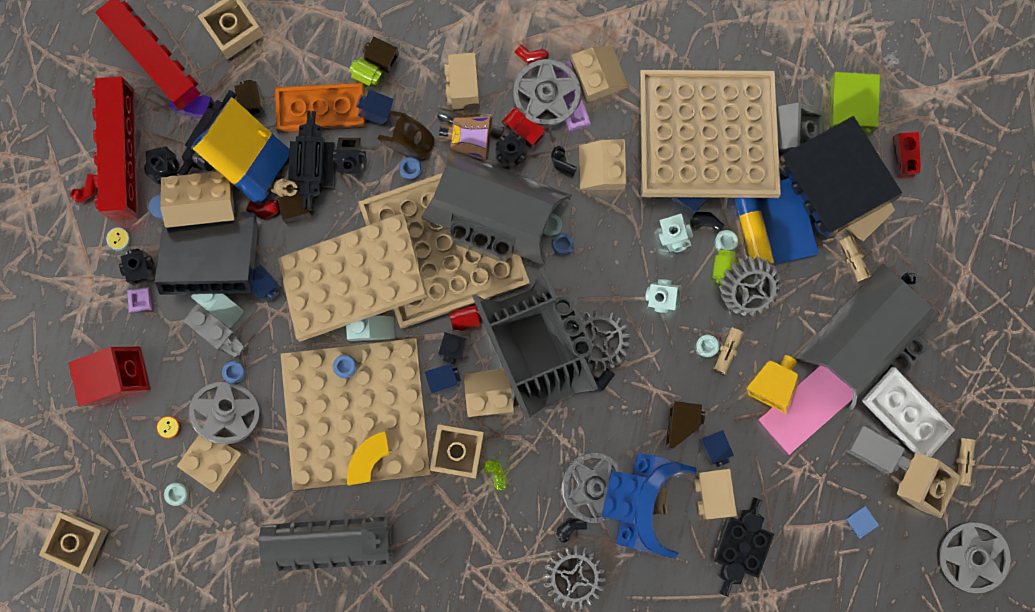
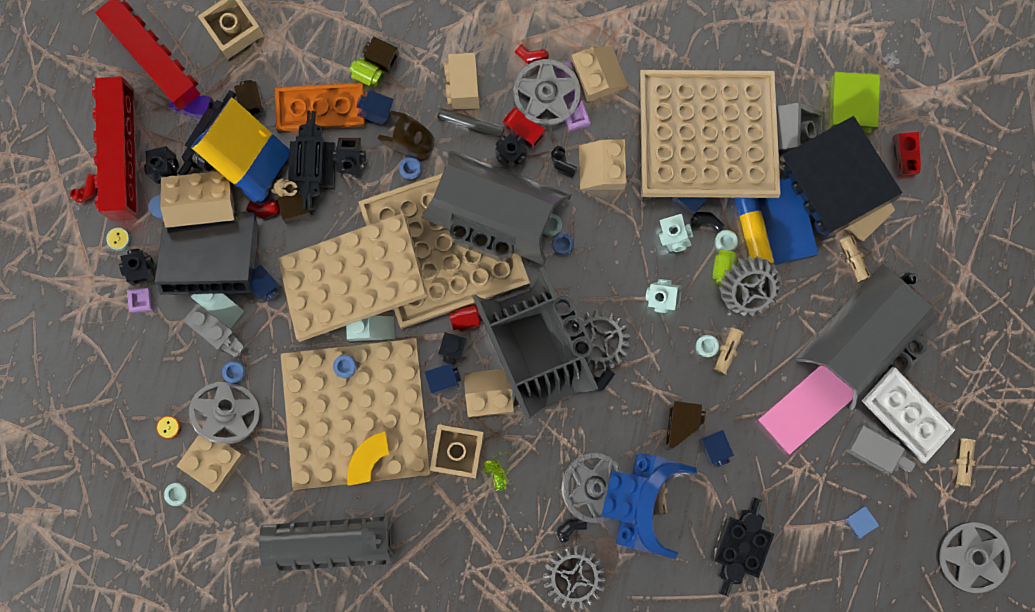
tan brick [39,512,108,574] -> none
red slope [68,346,150,407] -> none
torso [439,114,493,160] -> none
tan slope [694,469,737,519] -> none
yellow torso [747,355,799,414] -> none
tan brick [897,452,961,518] -> none

